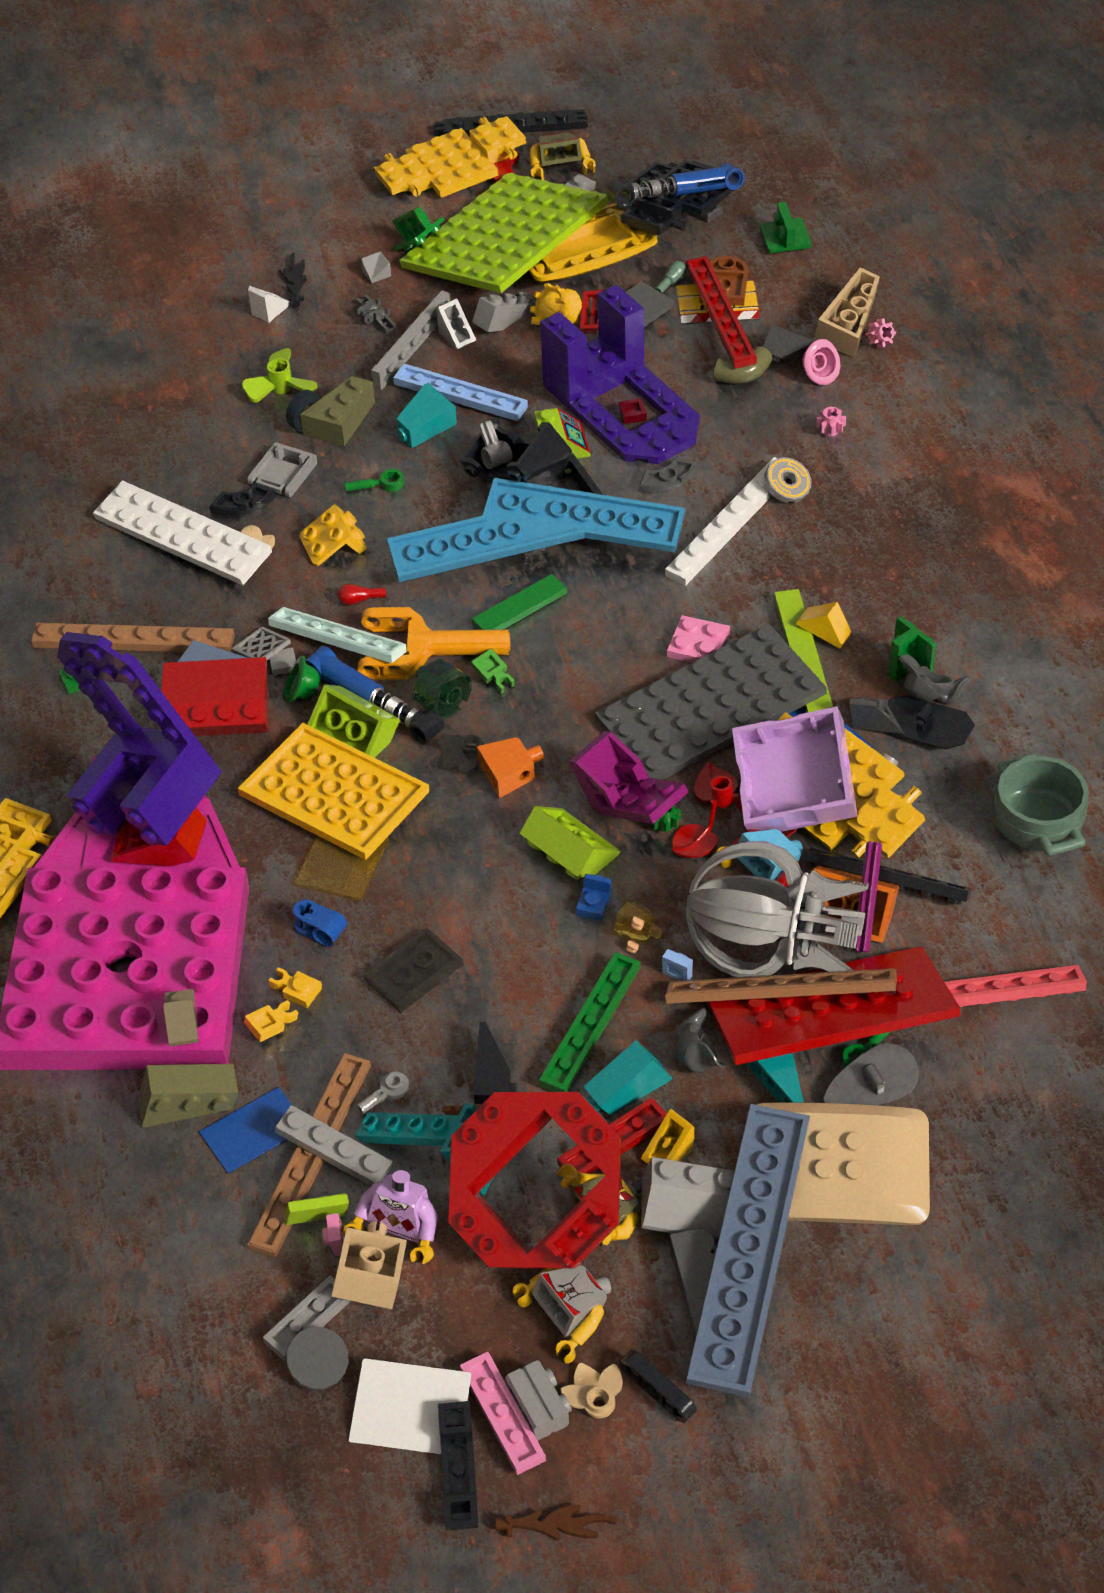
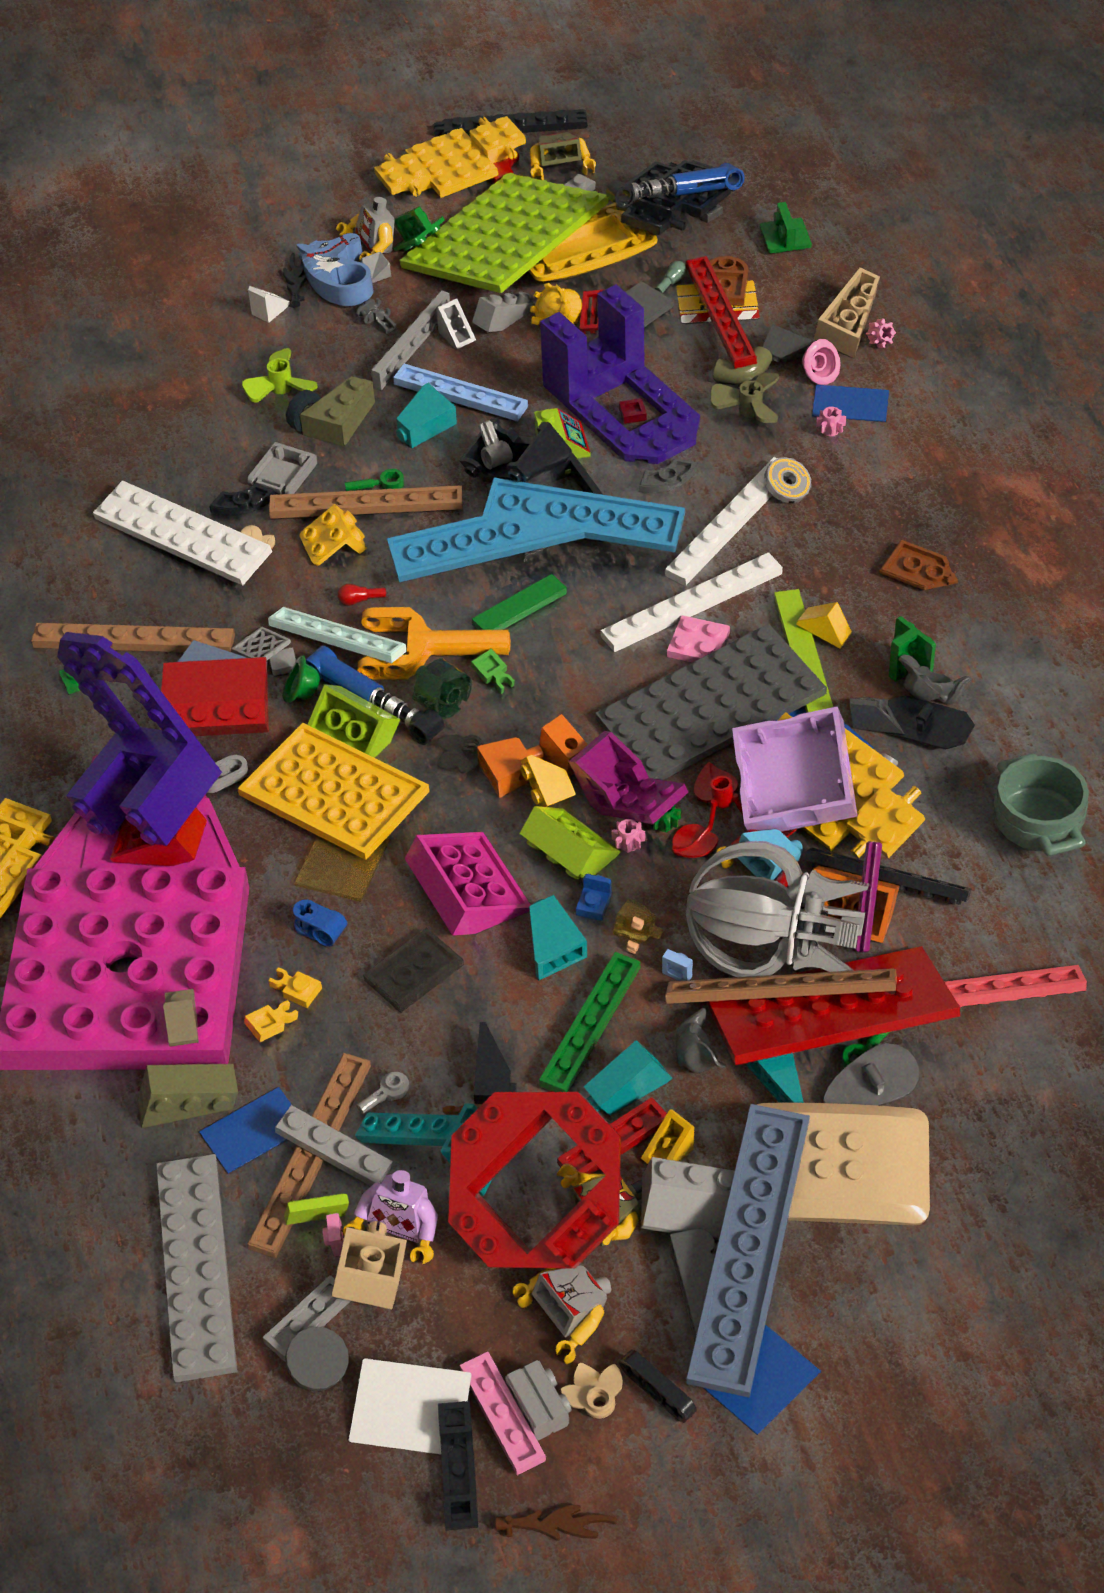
none -> light grey plate [156,1154,238,1383]
none -> light grey plate [207,755,248,793]
none -> medium nougat plate [269,485,463,519]
none -> medium blue animal [297,233,374,306]
none -> torso [336,197,395,261]
none -> dark pink slope [405,832,531,936]
none -> yellow slope [520,755,576,807]
none -> teal slope [529,895,587,980]
none -> orange torso [539,714,588,777]
none -> white plate [601,552,783,652]
none -> bright pink gear [612,819,645,853]
none -> blue piece [687,1324,821,1435]
none -> olive piece [711,373,779,423]
none -> blue piece [812,384,889,422]
none -> dark orange tile [879,540,958,590]

